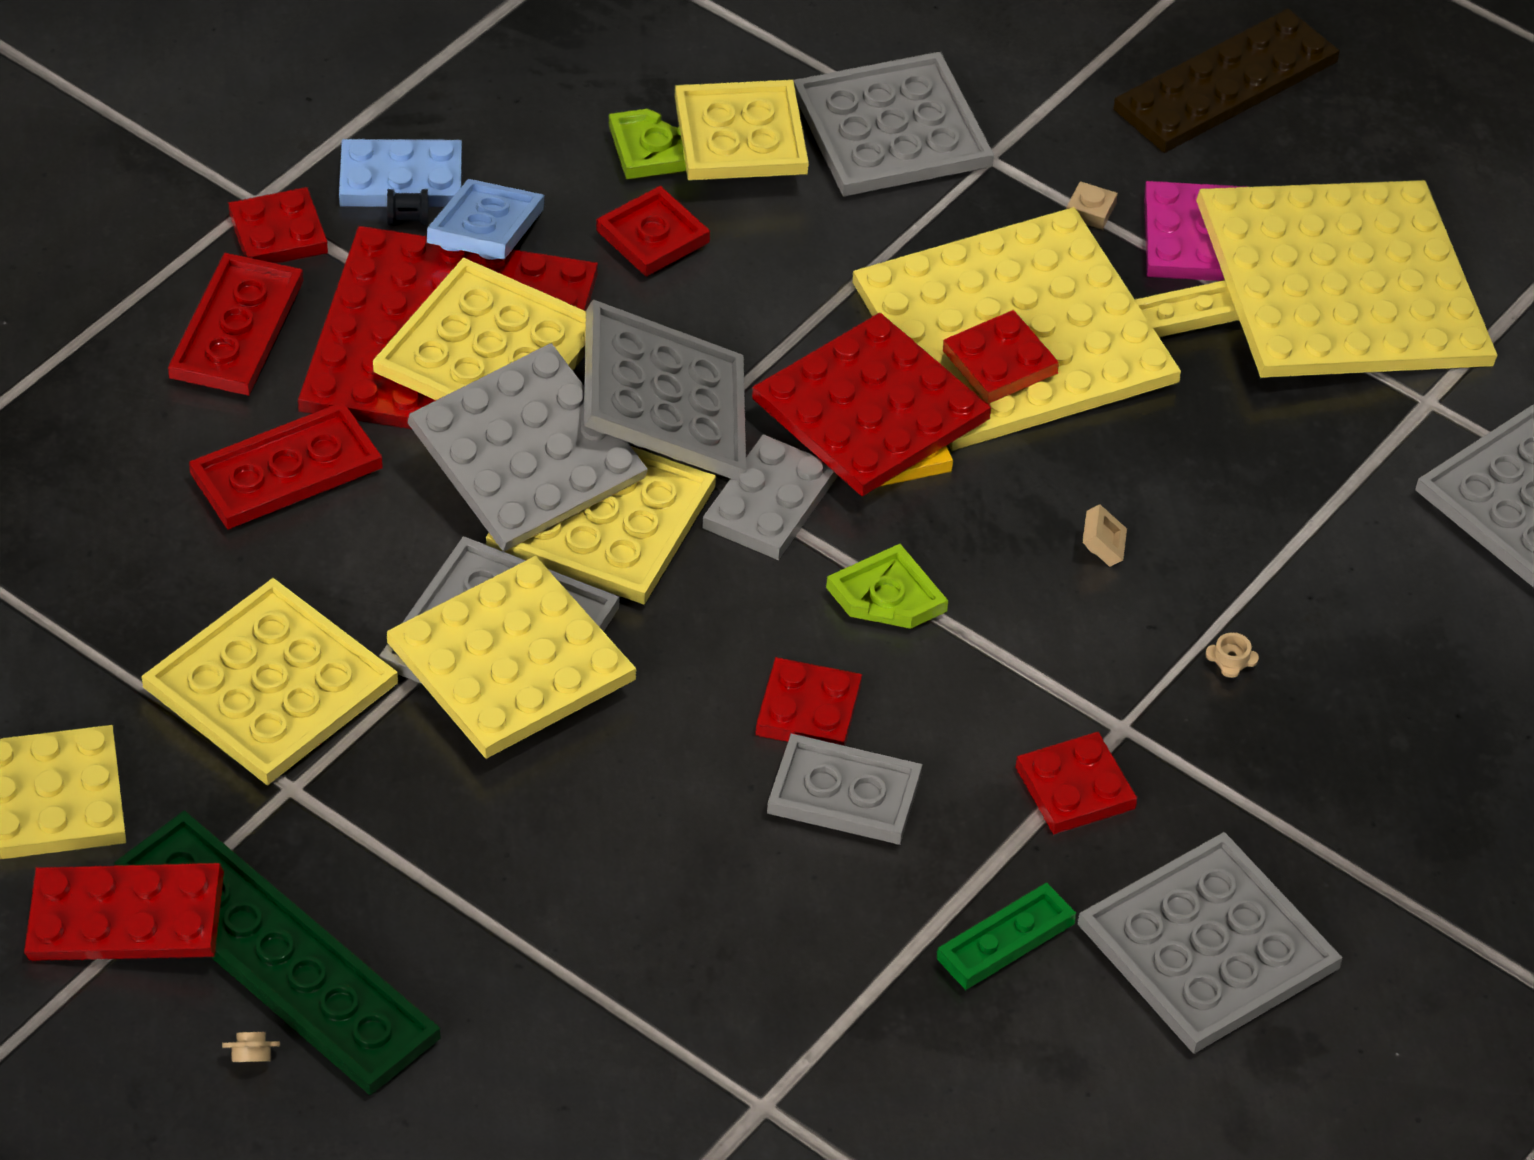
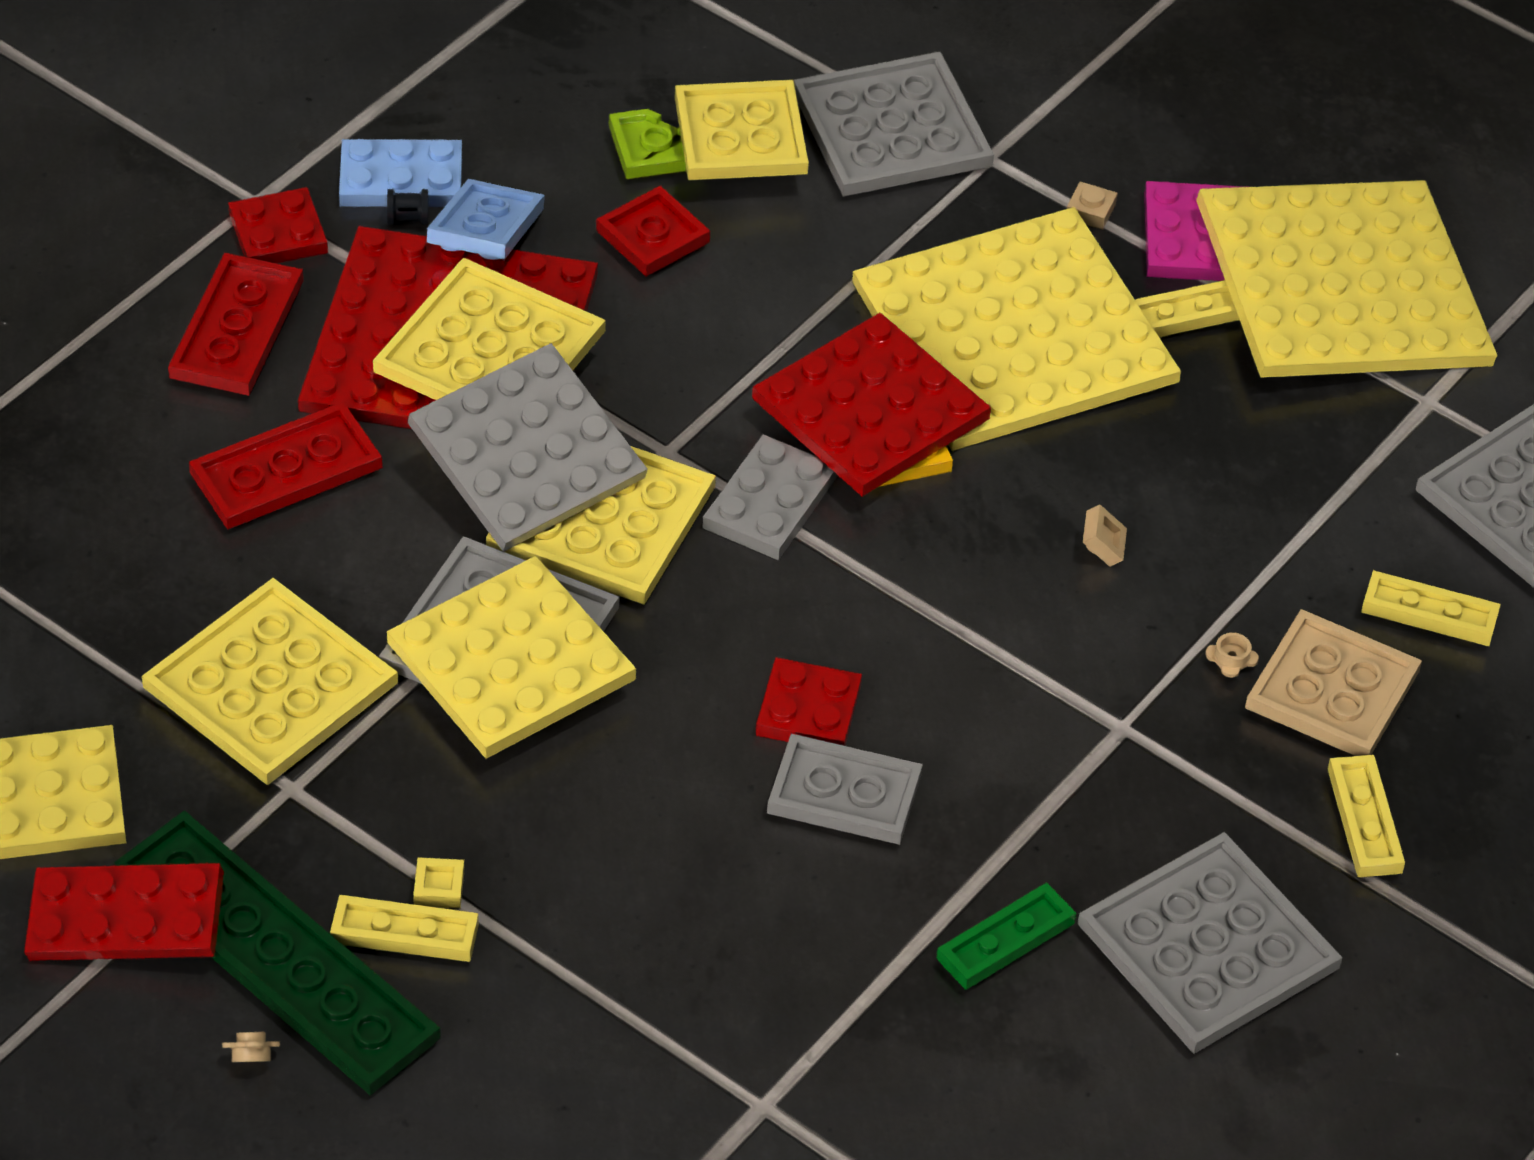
light grey plate [584,300,746,480] -> none
lime plate [826,544,948,629] -> none
red plate [943,310,1059,404] -> none
red plate [1015,732,1137,835] -> none
dark brown plate [1113,9,1340,153] -> none
none -> light yellow plate [330,895,479,962]
none -> light yellow plate [413,858,464,909]
none -> tan plate [1245,609,1422,756]
none -> light yellow plate [1327,755,1405,878]
none -> light yellow plate [1361,570,1501,646]

